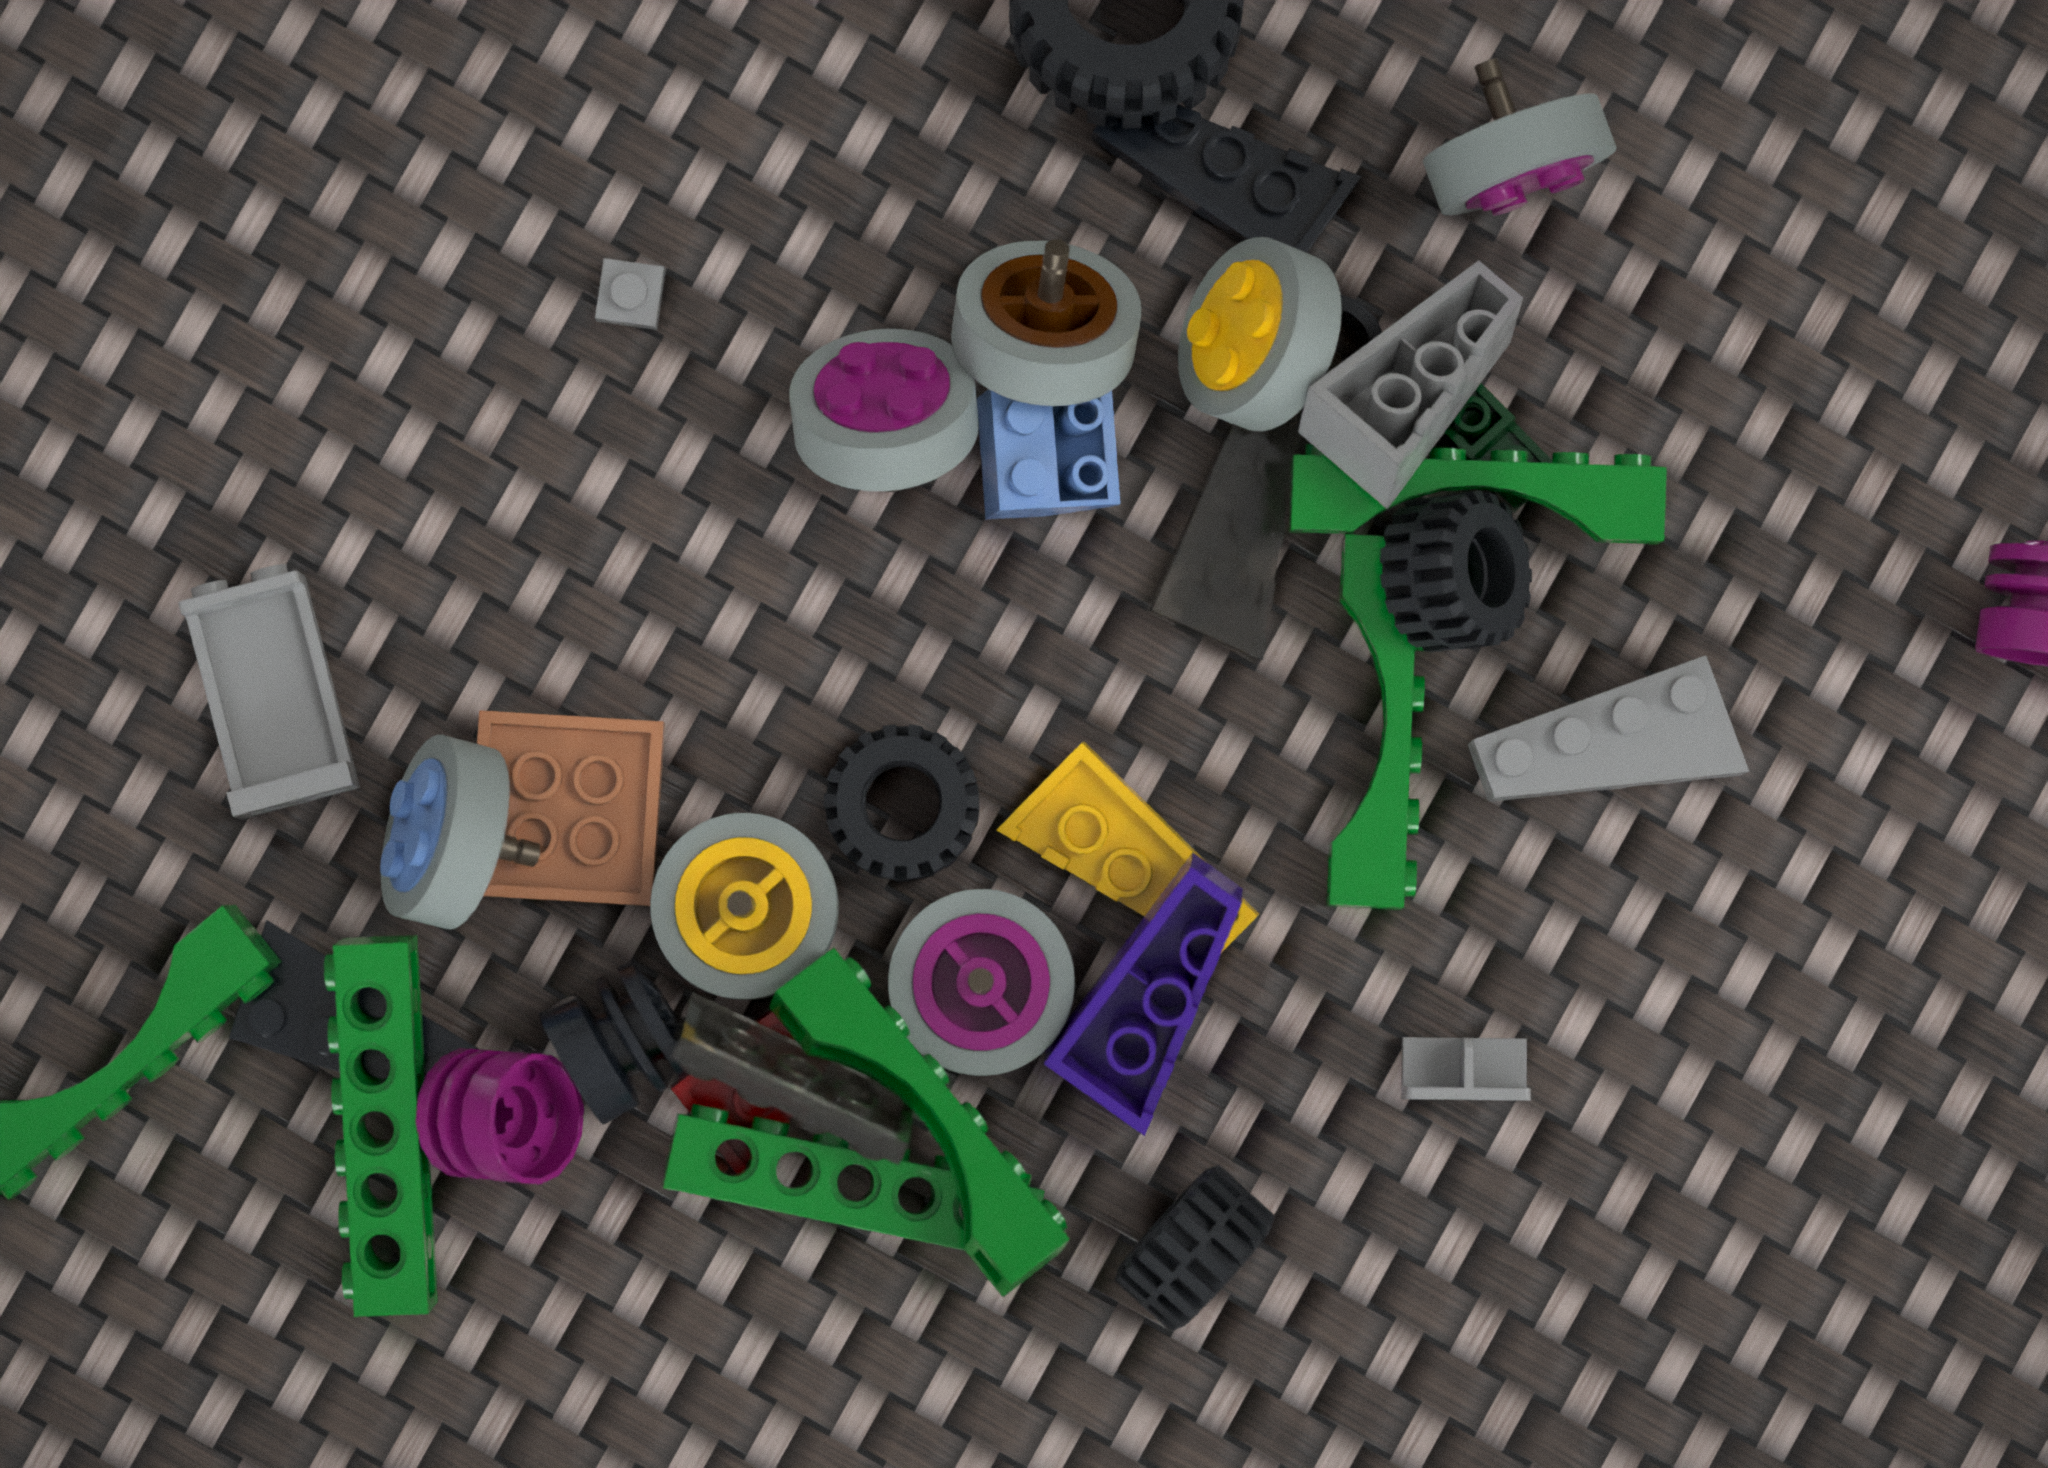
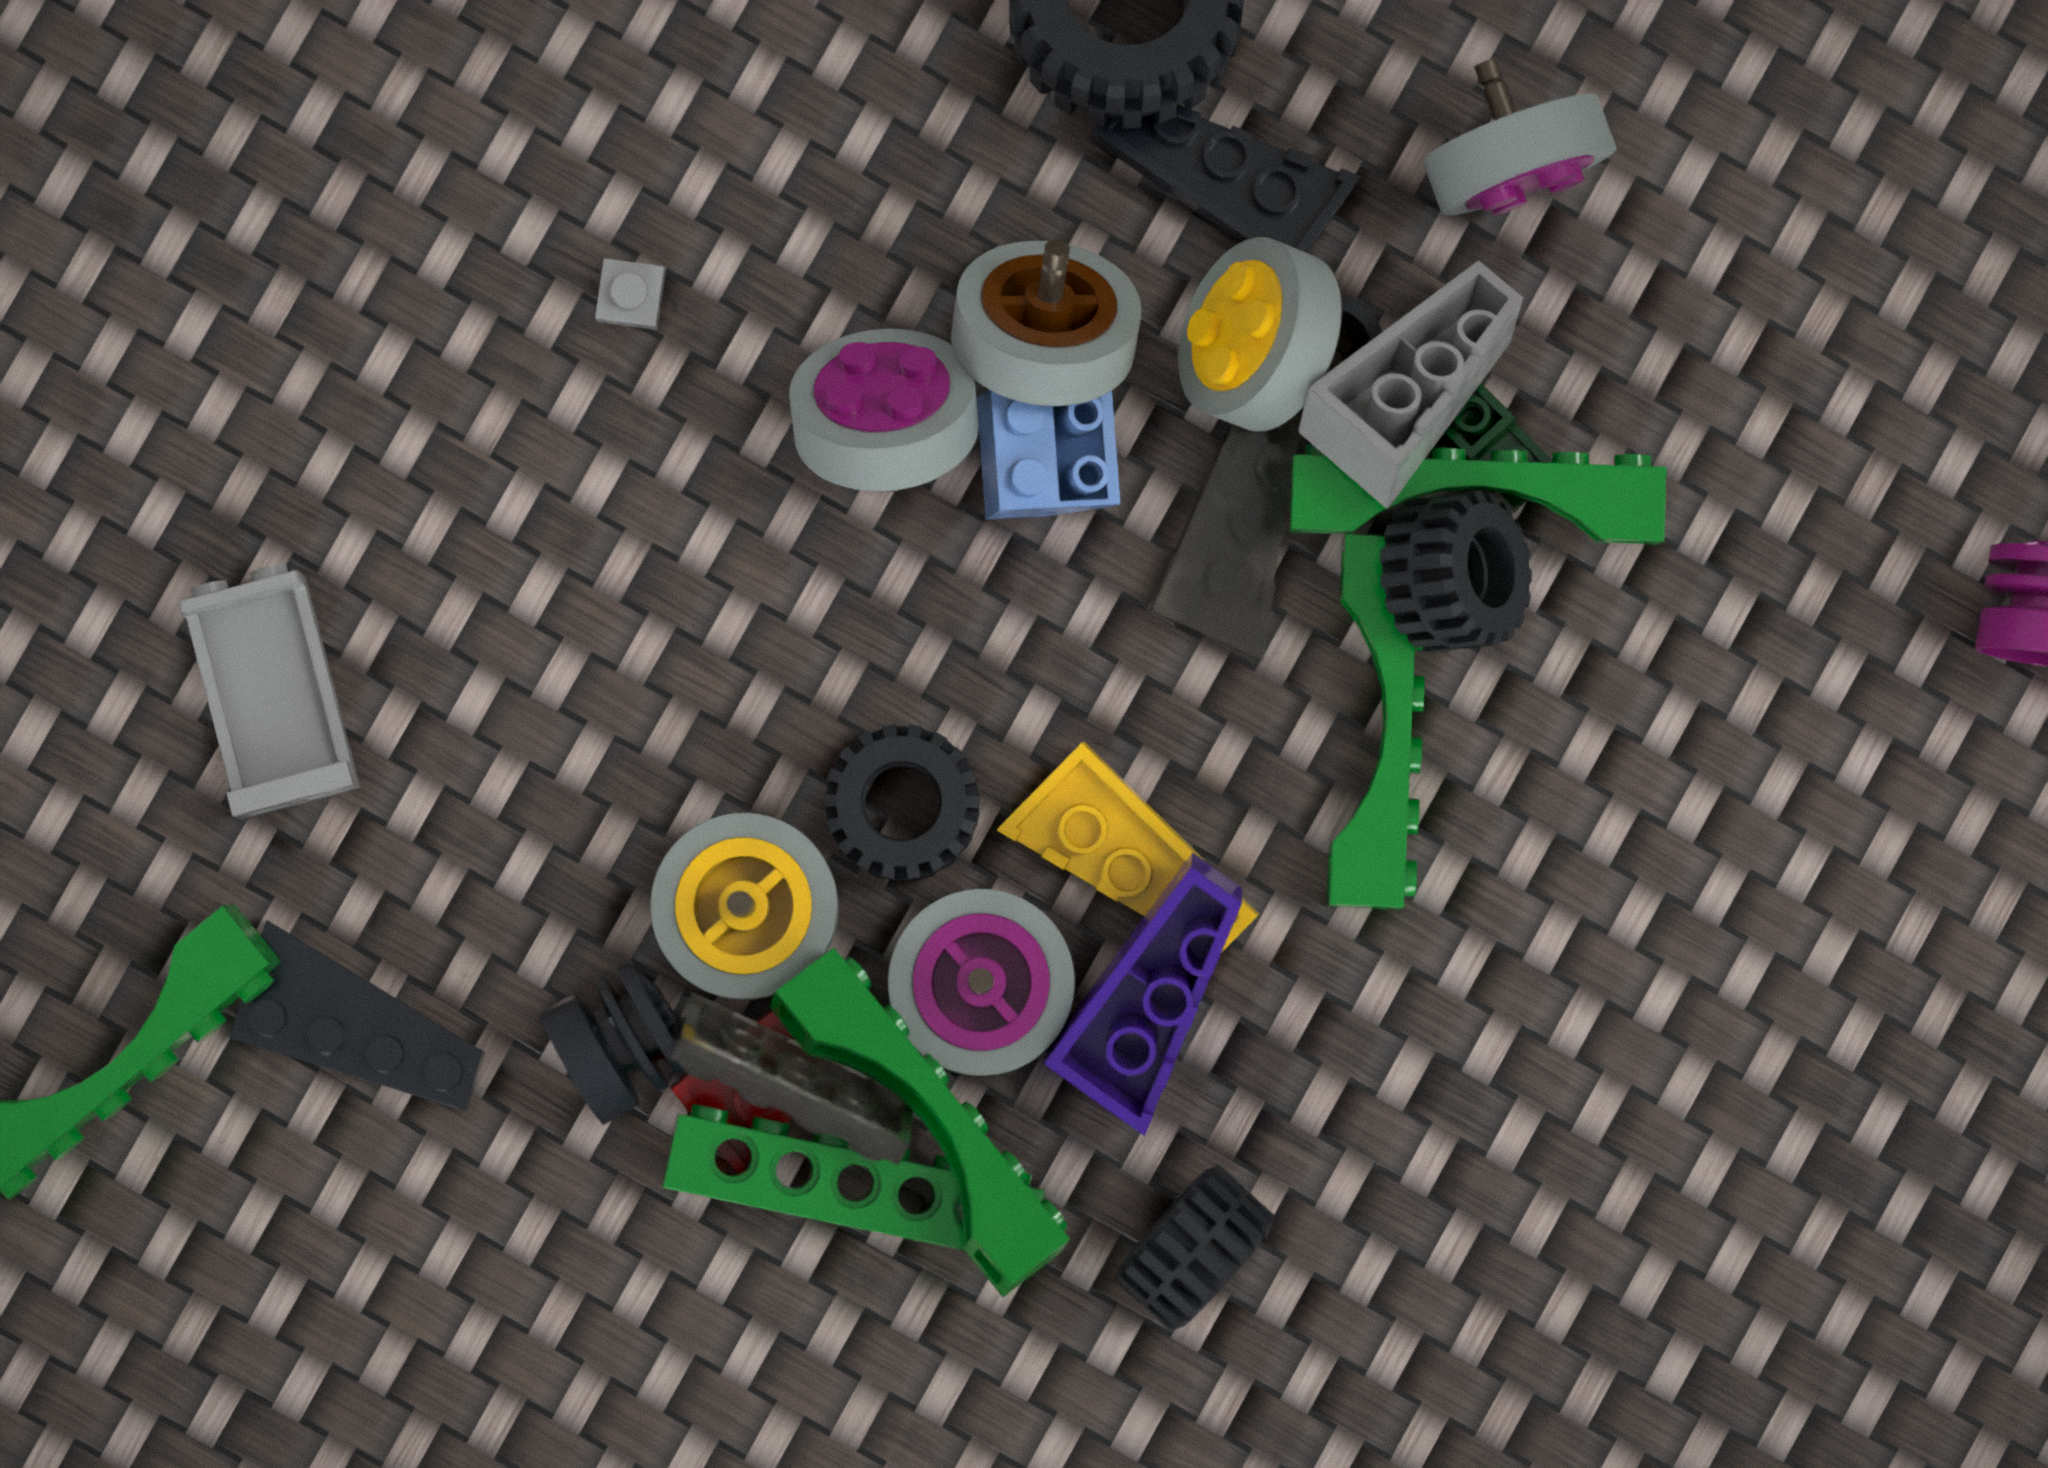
green brick [324,935,438,1317] -> none
light grey wheel [380,735,540,929] -> none
magenta wheel [416,1048,584,1184] -> none
nougat plate [477,710,665,907] -> none
light grey panel [1401,1037,1531,1101] -> none
light grey wedge [1467,655,1749,802] -> none

